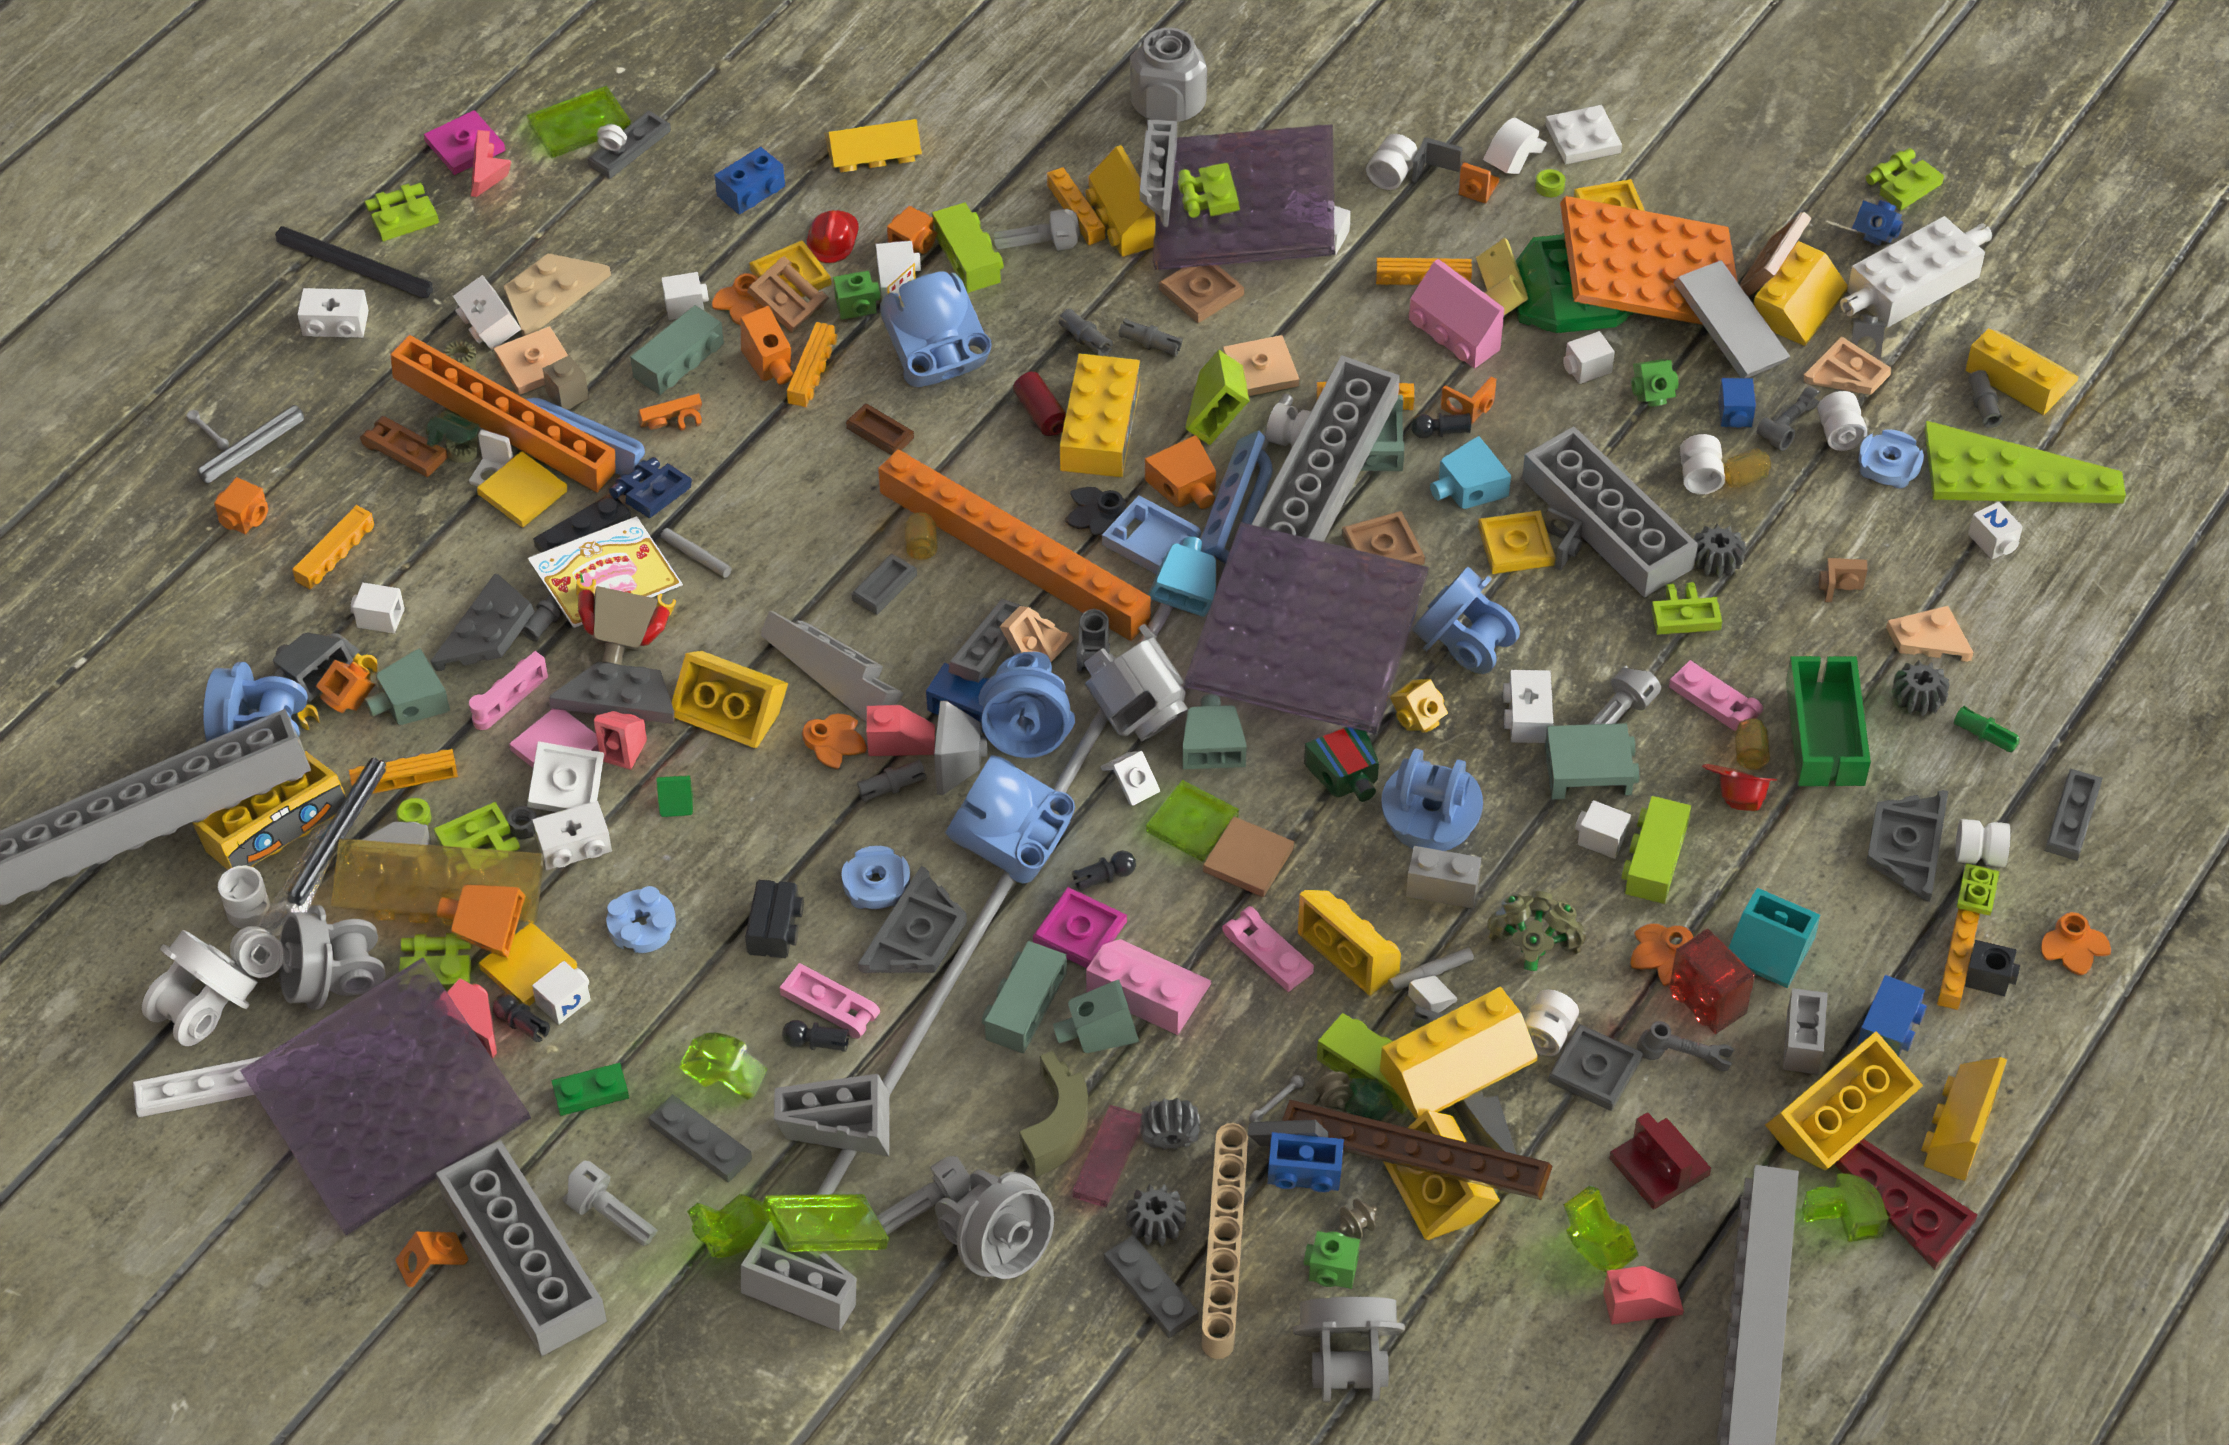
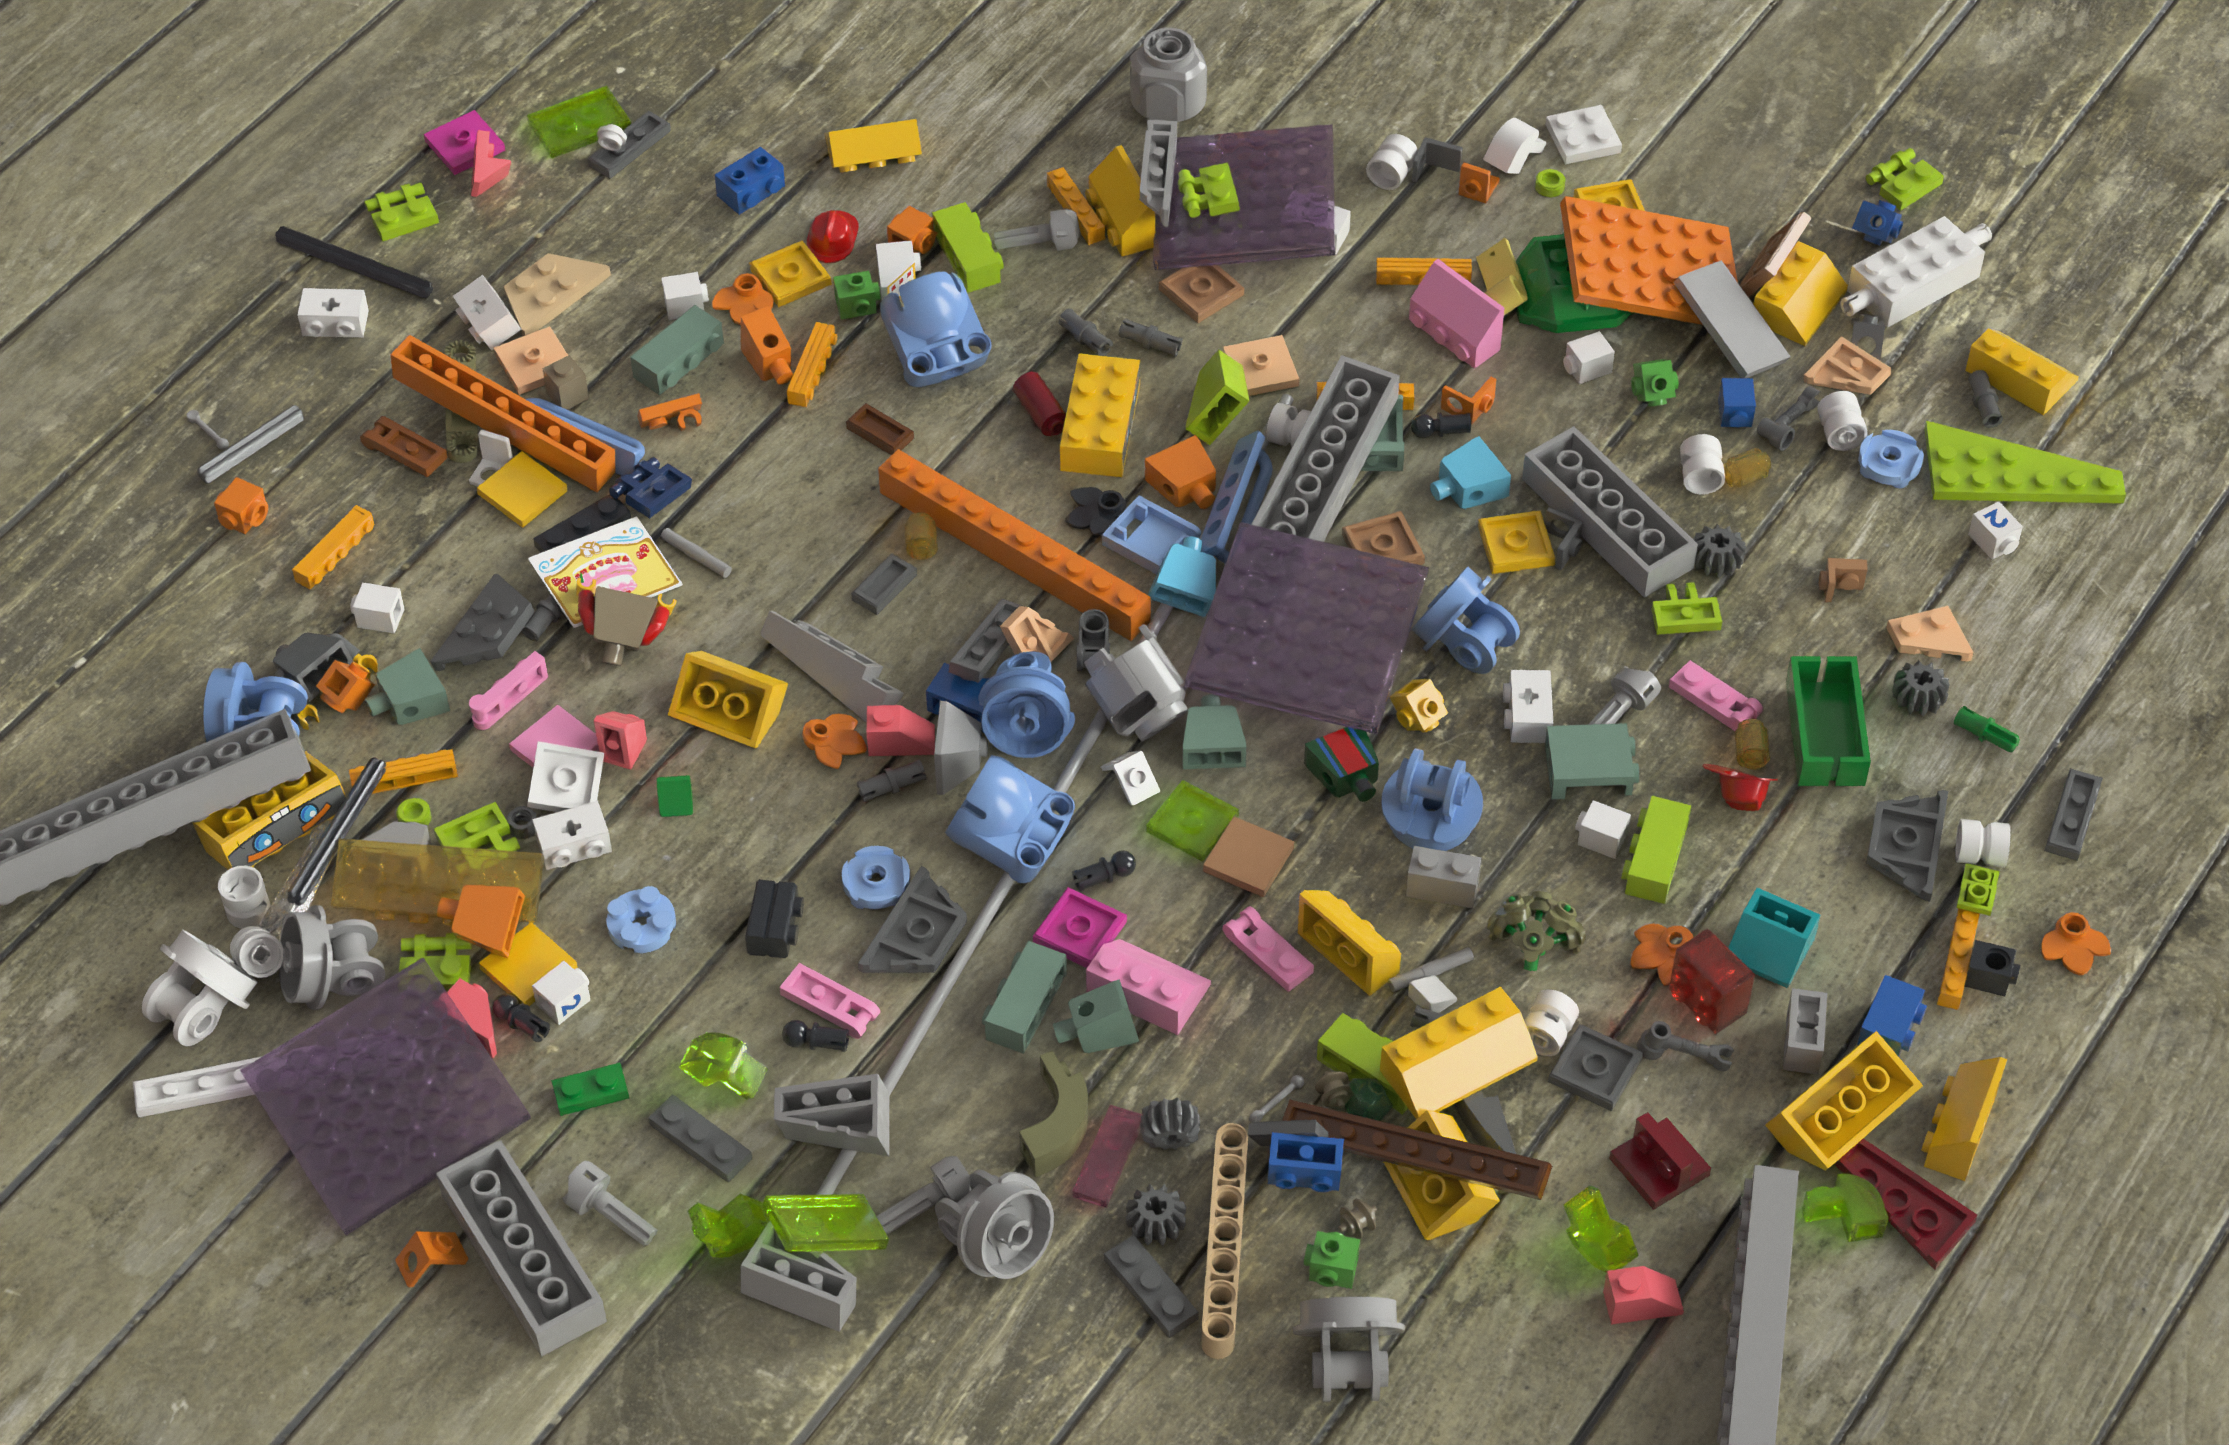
clear green bracket [426,411,479,447] -> none
dark grey wing [549,662,675,724] -> none
medium nougat plate [747,256,829,333] -> none

